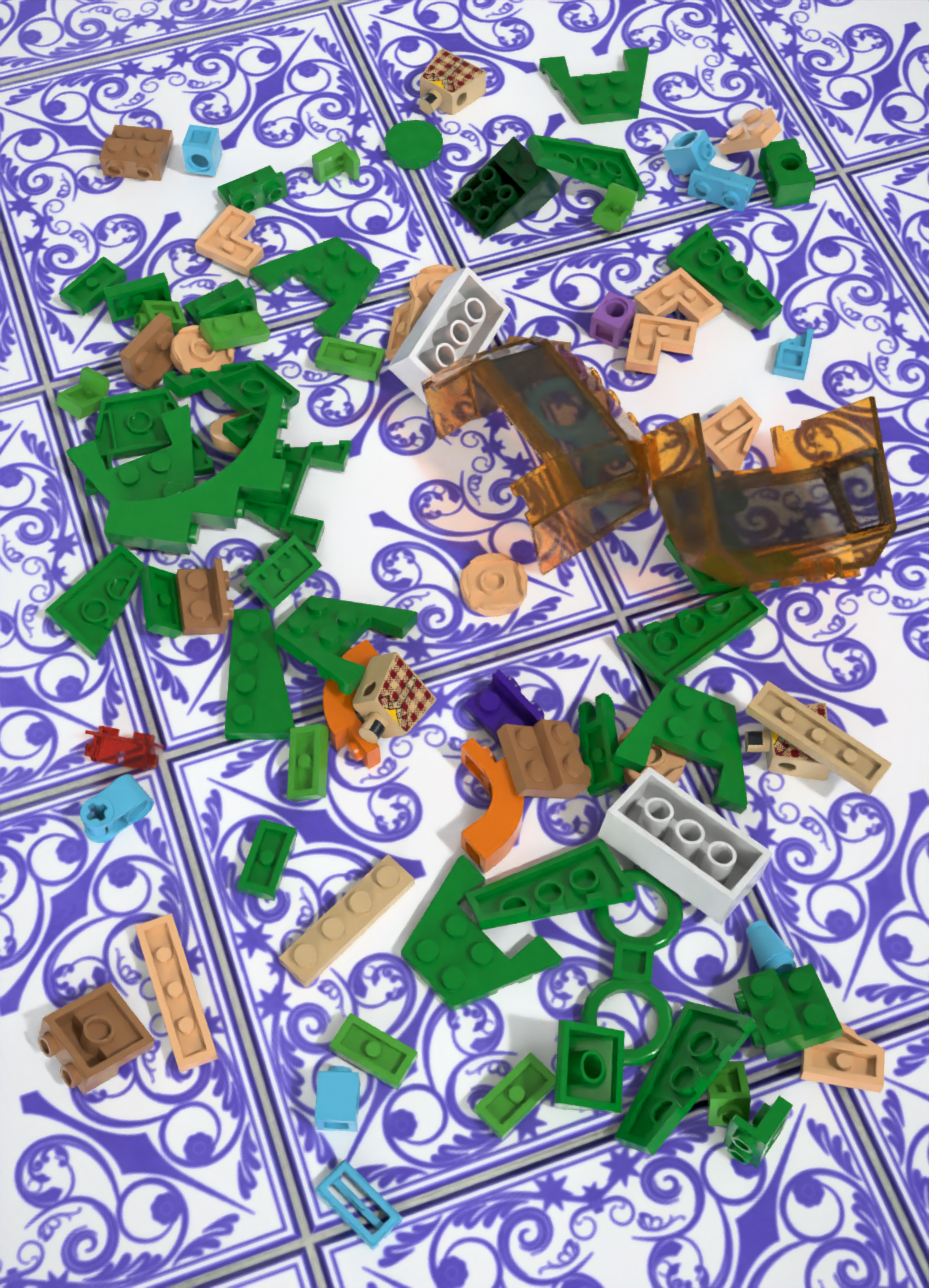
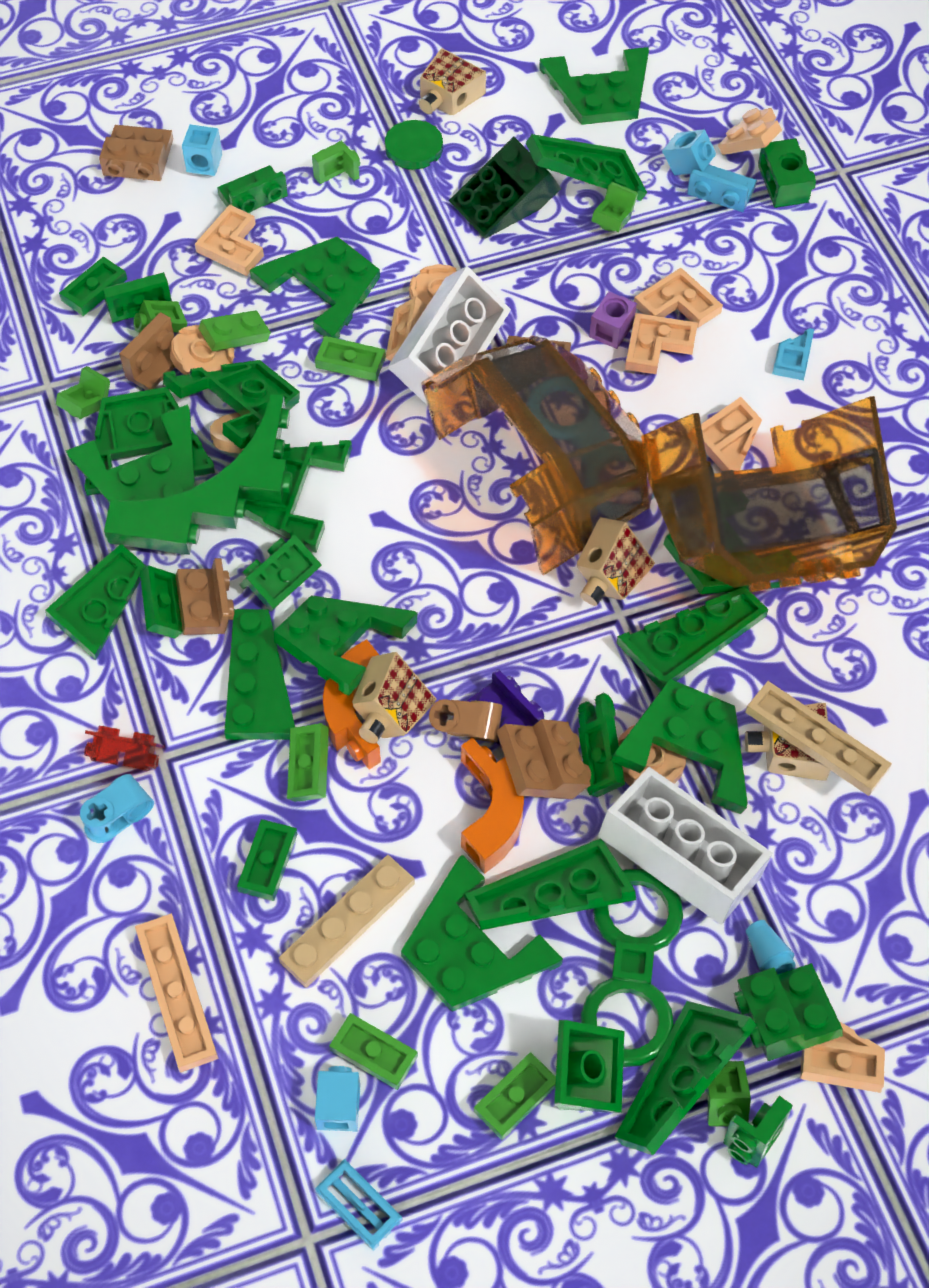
medium nougat plate [38,982,155,1095] -> none
green bracket [184,278,258,325] -> none
light nougat tile [460,553,528,617] -> none
green wing [666,224,783,331] -> none
none -> medium nougat piece [429,699,503,742]
none -> tan torso [577,517,655,606]

